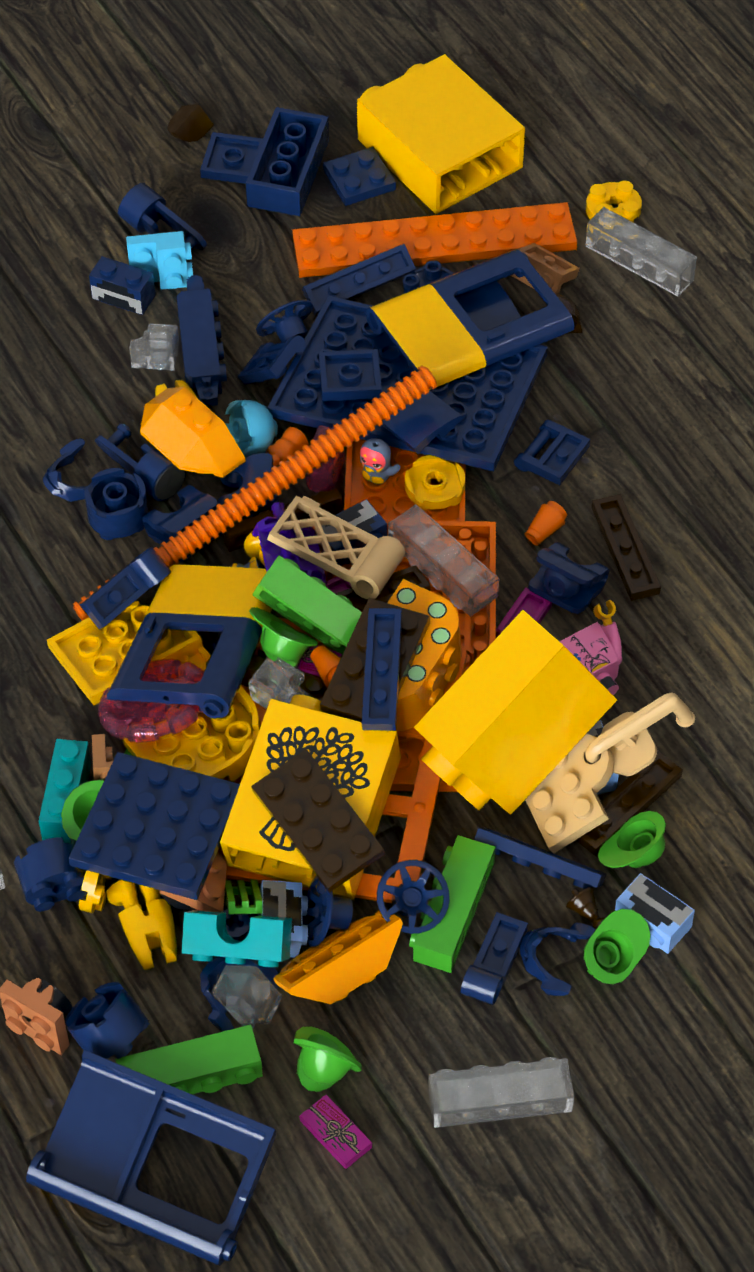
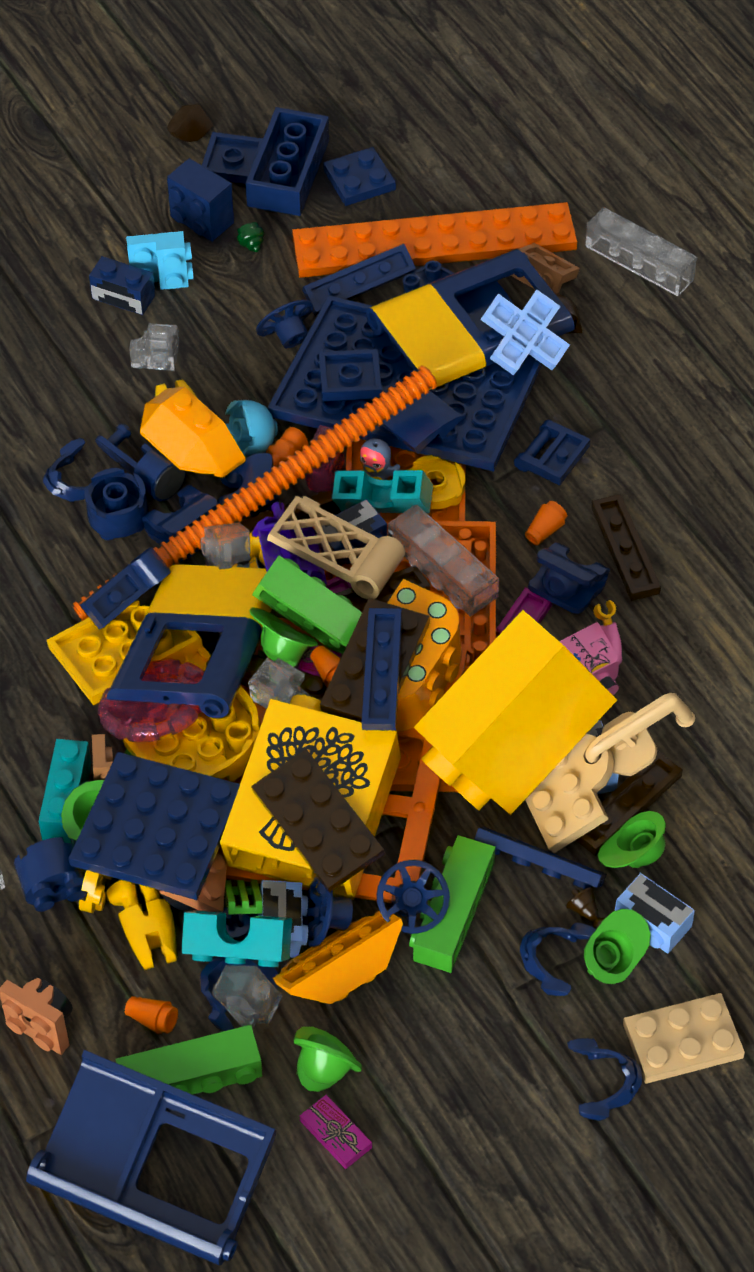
dark blue brick [65,982,149,1059] -> none
dark blue piece [118,183,207,250] -> none
dark blue hinge [177,275,227,406] -> none
dark blue plate [238,335,306,385] -> none
yellow brick [357,54,525,214] -> none
clear brick [428,1057,574,1128] -> none
dark blue plate [461,912,528,1005] -> none
yellow plate [586,181,642,230] -> none
none -> orange cone [125,996,178,1034]
none -> dark blue brick [167,158,234,242]
none -> clear brick [201,523,250,569]
none -> dark green plate [237,222,265,253]
none -> teal arch [332,470,433,513]
none -> light blue plate [480,290,570,375]
none -> dark blue helmet [567,1038,642,1121]
none -> tan plate [623,993,745,1084]

